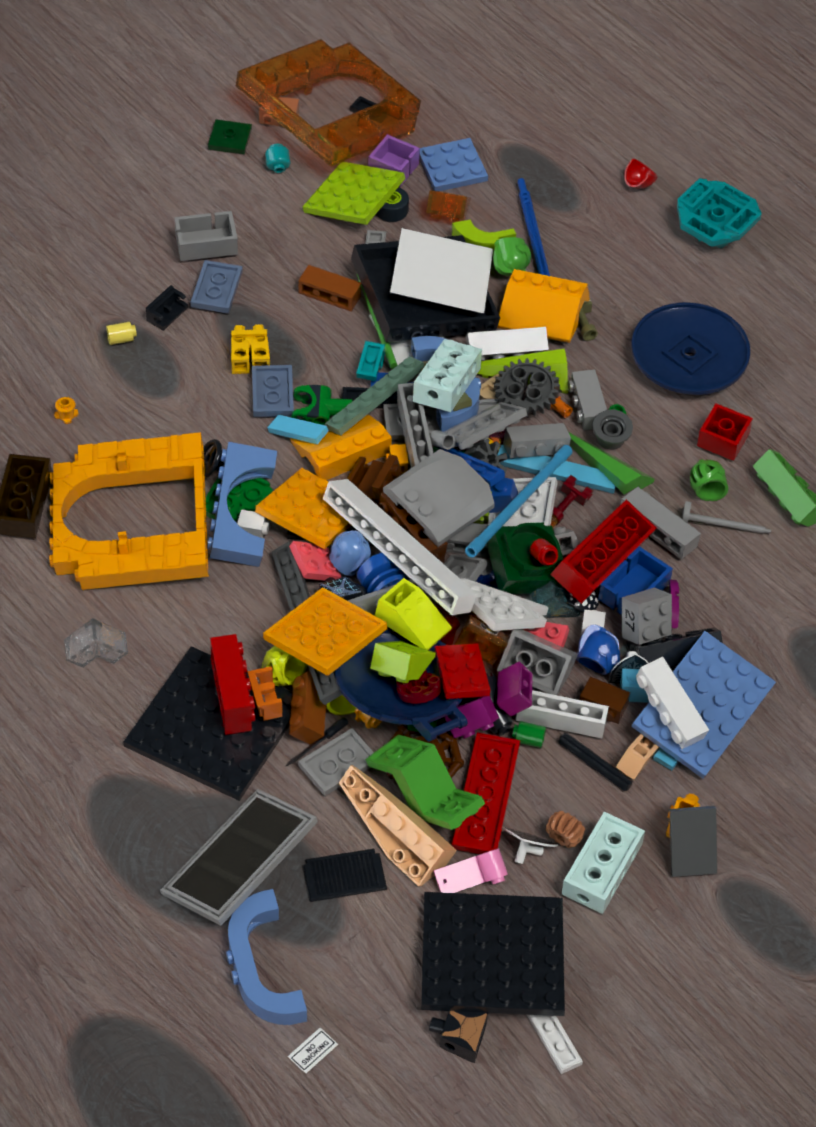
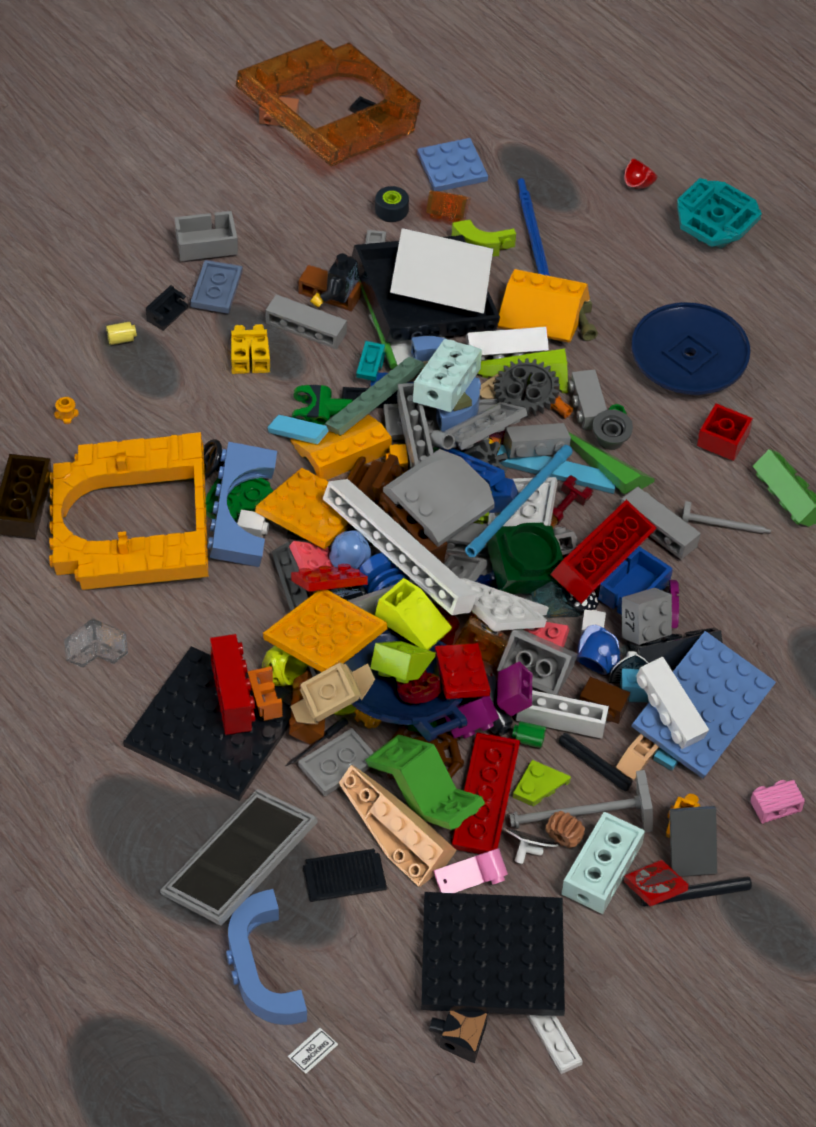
dark green plate [208,119,252,155] -> none
sand blue plate [252,365,294,417] -> none
teal head [265,144,291,173] -> none
lime plate [303,161,406,225] -> none
medium lavender piece [368,134,420,187] -> none
bright green helmet [493,237,531,276] -> none
red brick [530,539,558,565] -> none
bright green helmet [690,459,728,501] -> none
none -> light grey brick [266,294,347,349]
none -> tan piece [290,663,375,724]
none -> red plate [291,564,368,592]
none -> black torso [310,253,360,307]
none -> light grey tile [509,770,653,833]
none -> lime wing [513,760,571,806]
none -> red tile [624,860,688,907]
none -> black axle [640,876,752,906]
none -> bright pink brick [750,780,805,824]

